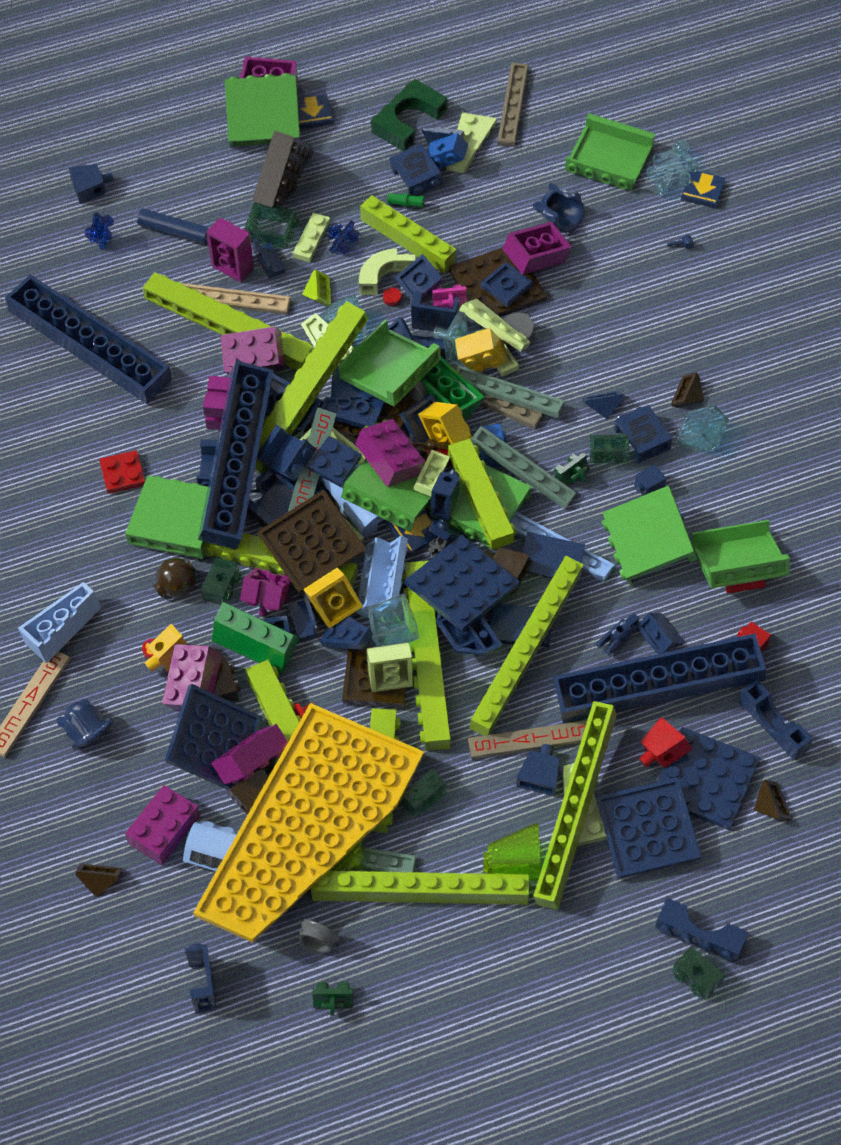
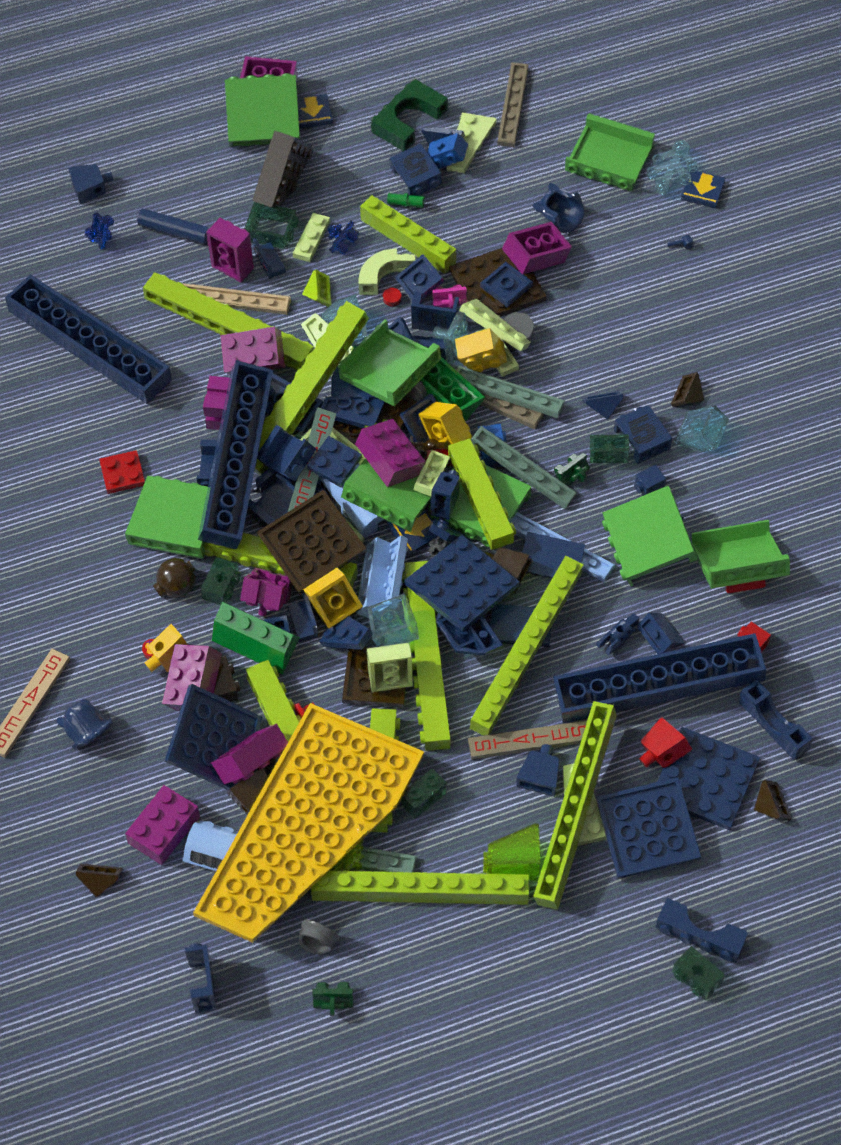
light blue wedge [18,582,101,664] -> none

